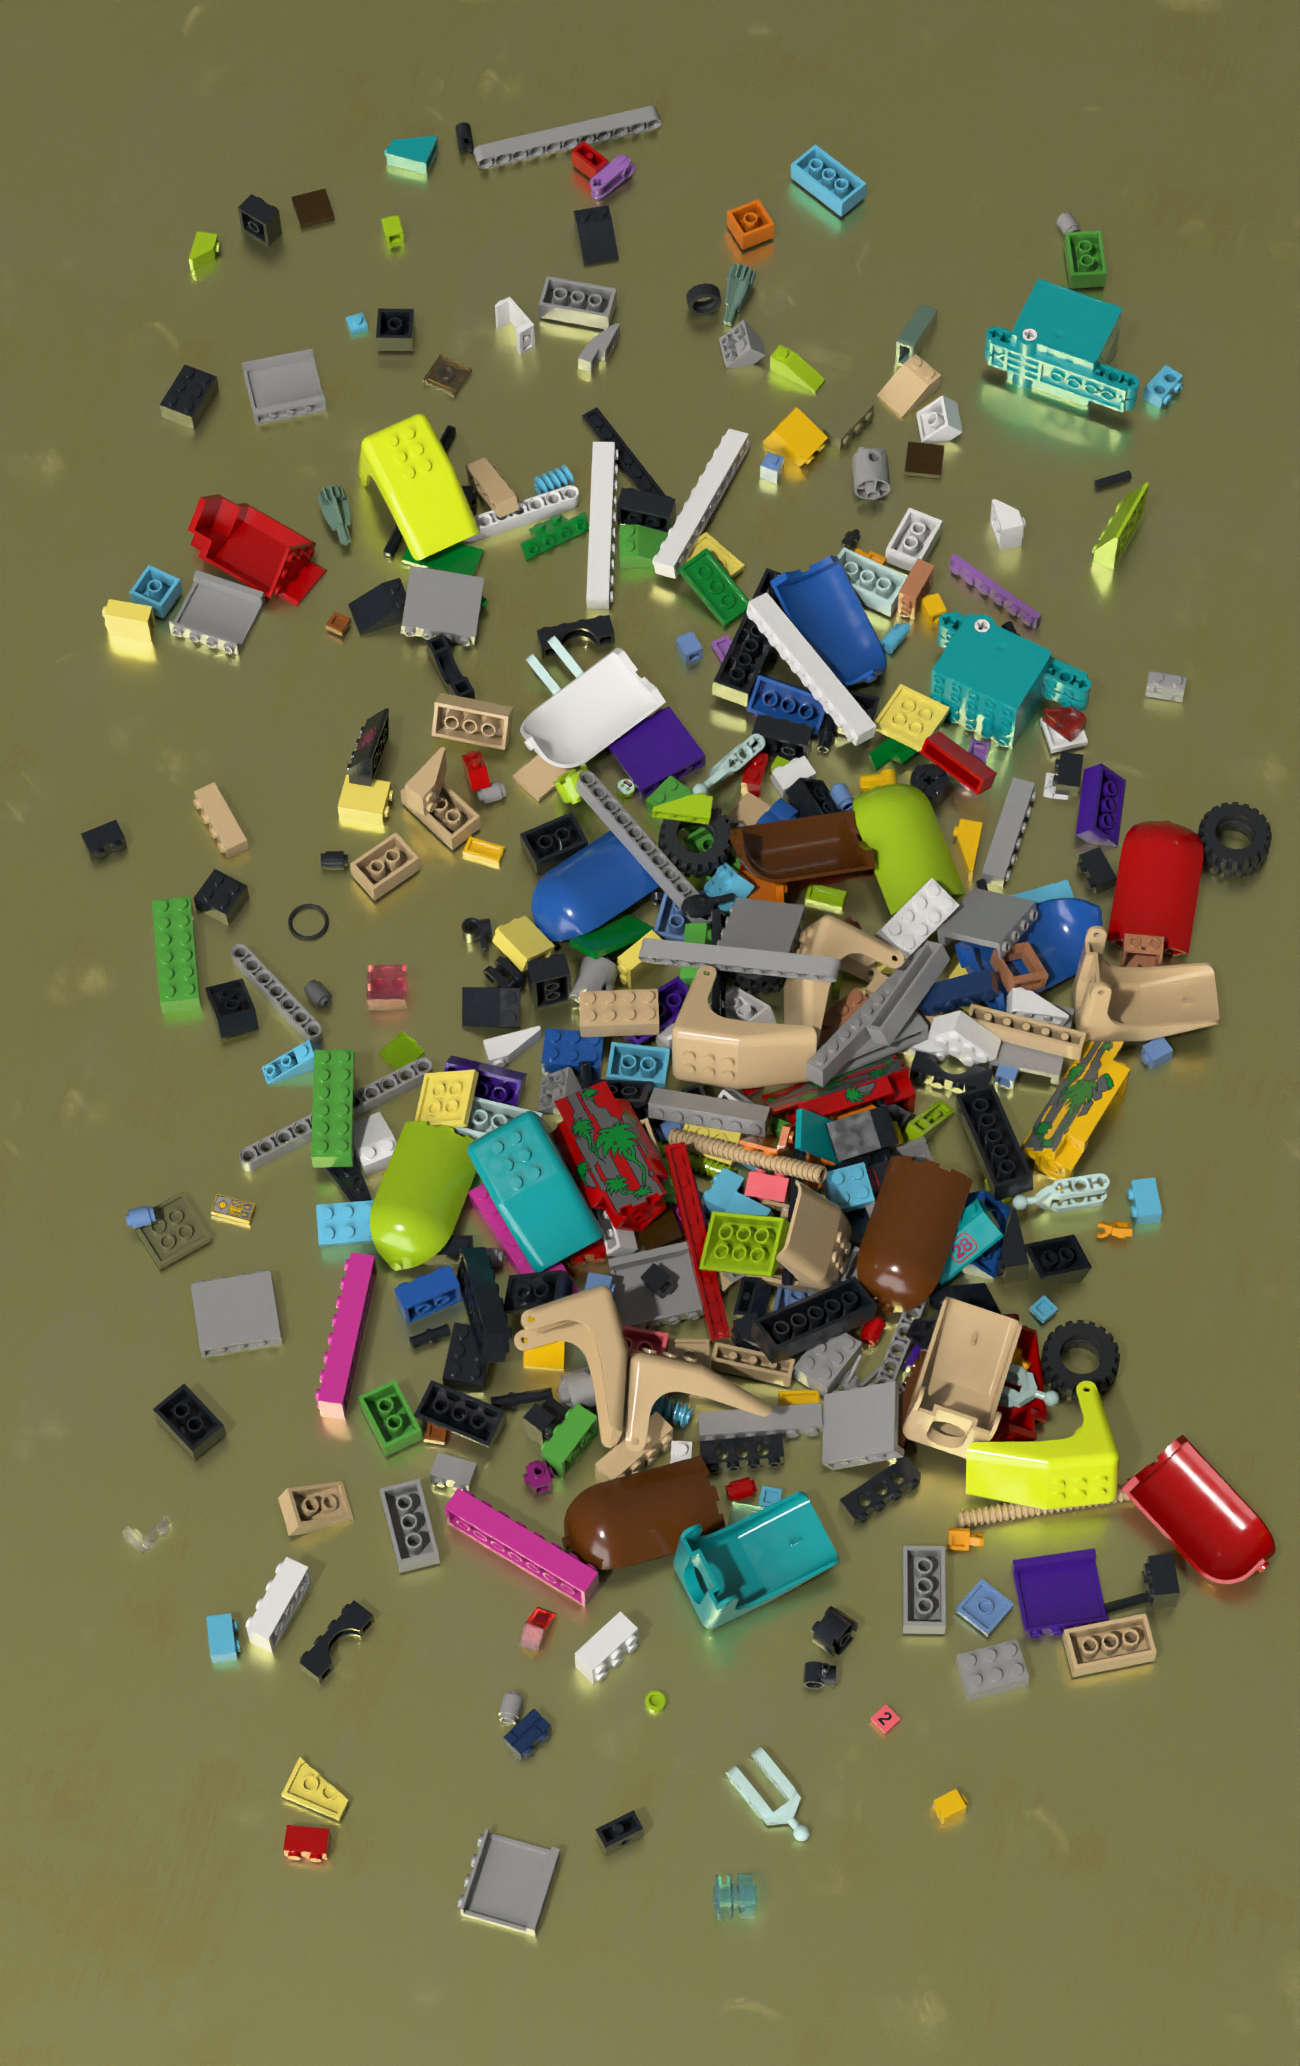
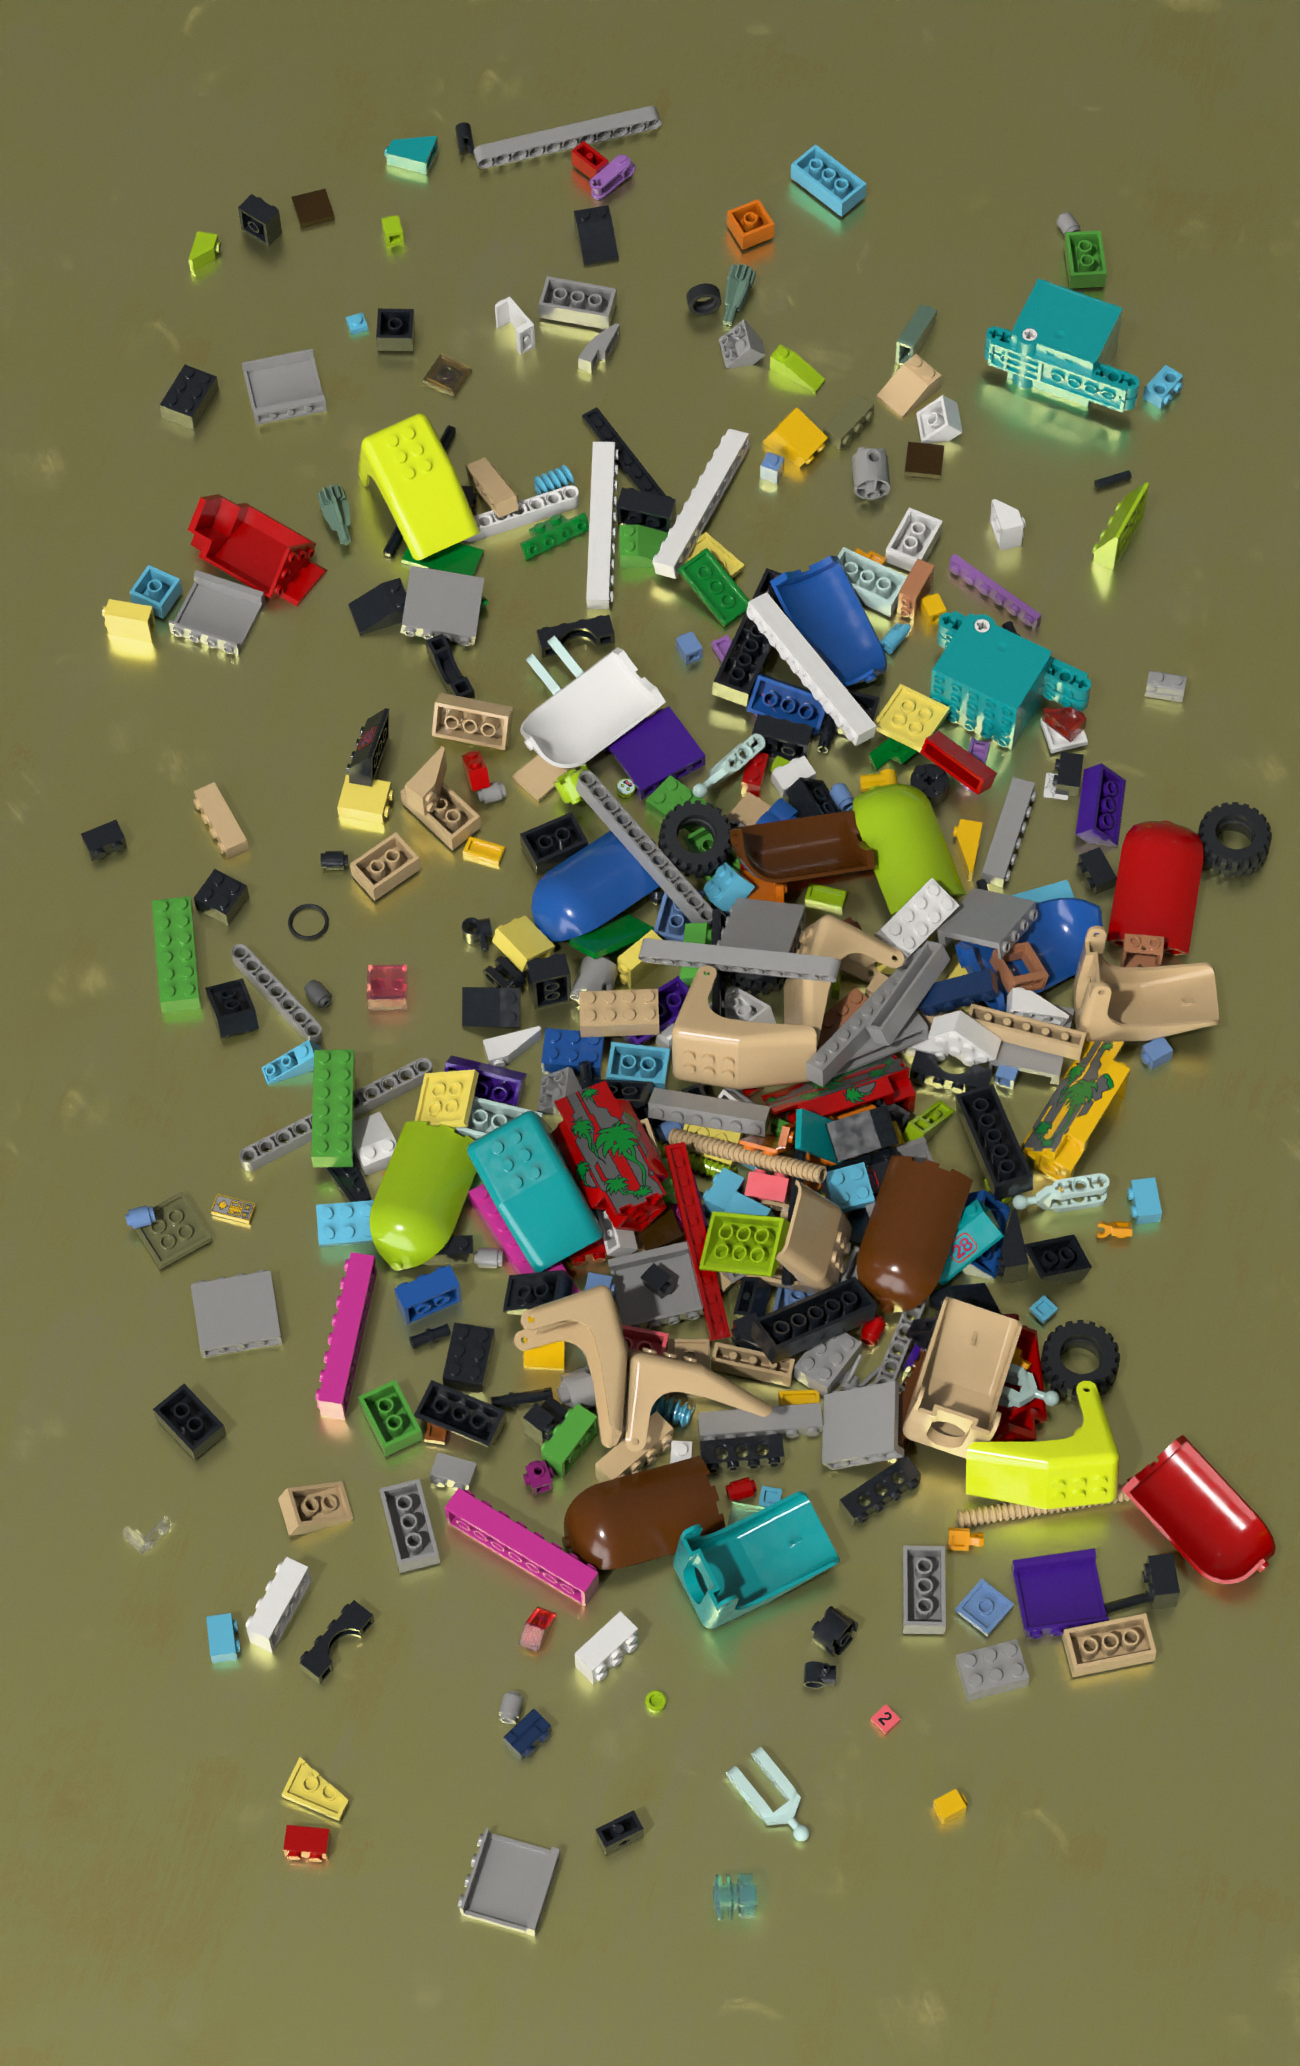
dark orange plate [325,611,351,636] -> none
clear neon green piece [378,1031,425,1071] -> none
black brick [456,1247,512,1363] -> none
lime slope [651,793,713,825] -> none
black piece [681,893,734,918] -> none
black plant [842,529,861,547] -> none

